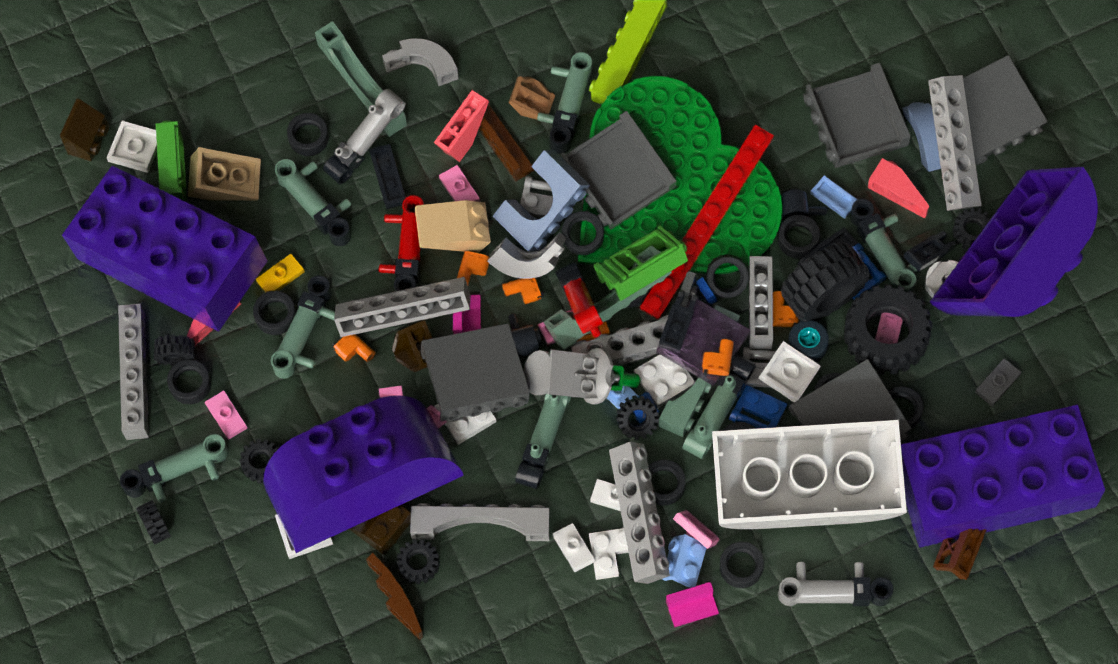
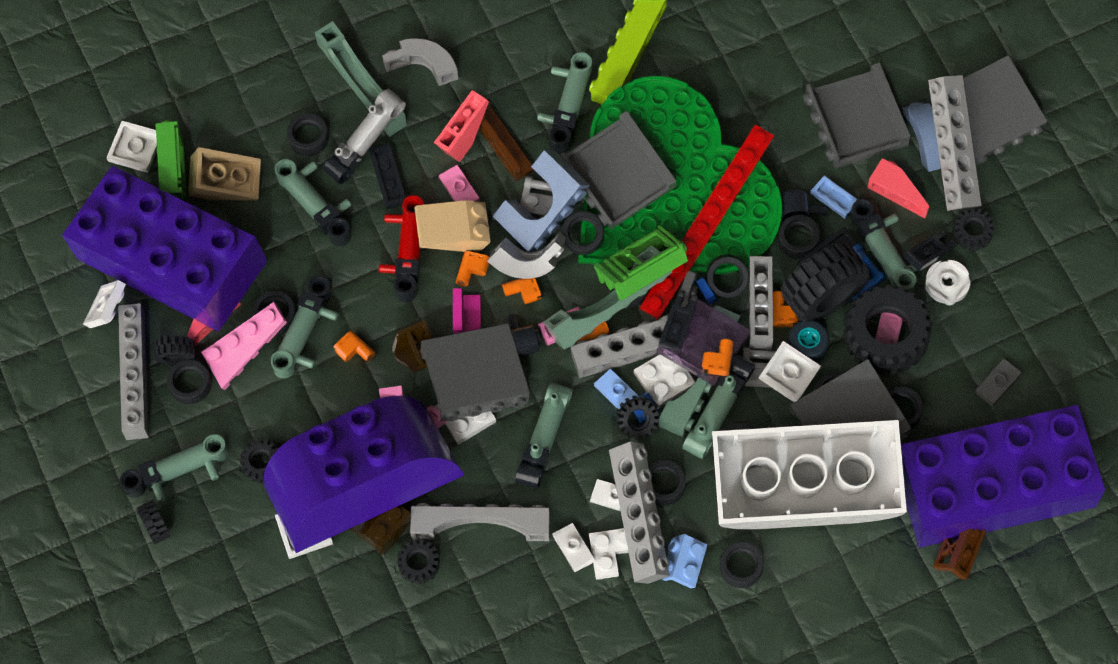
dark brown slope [60,99,109,162] -> none
bright pink plate [205,391,247,440] -> none
yellow plate [256,254,305,293] -> none
light grey brick [334,277,471,337] -> none
reddish brown slope [366,553,423,640] -> none
medium nougat slope [509,76,555,120] -> none
light grey piece [523,348,640,405] -> none
red piece [555,262,604,338] -> none
dark pink panel [666,582,719,628] -> none
bright pink plate [673,510,720,549] -> none
blue plate [729,385,787,429] -> none
light grey piece [778,562,894,606] -> none
dark purple brick [930,167,1098,317] -> none
none -> white plate [83,280,126,328]
none -> bright pink wing [201,302,287,390]

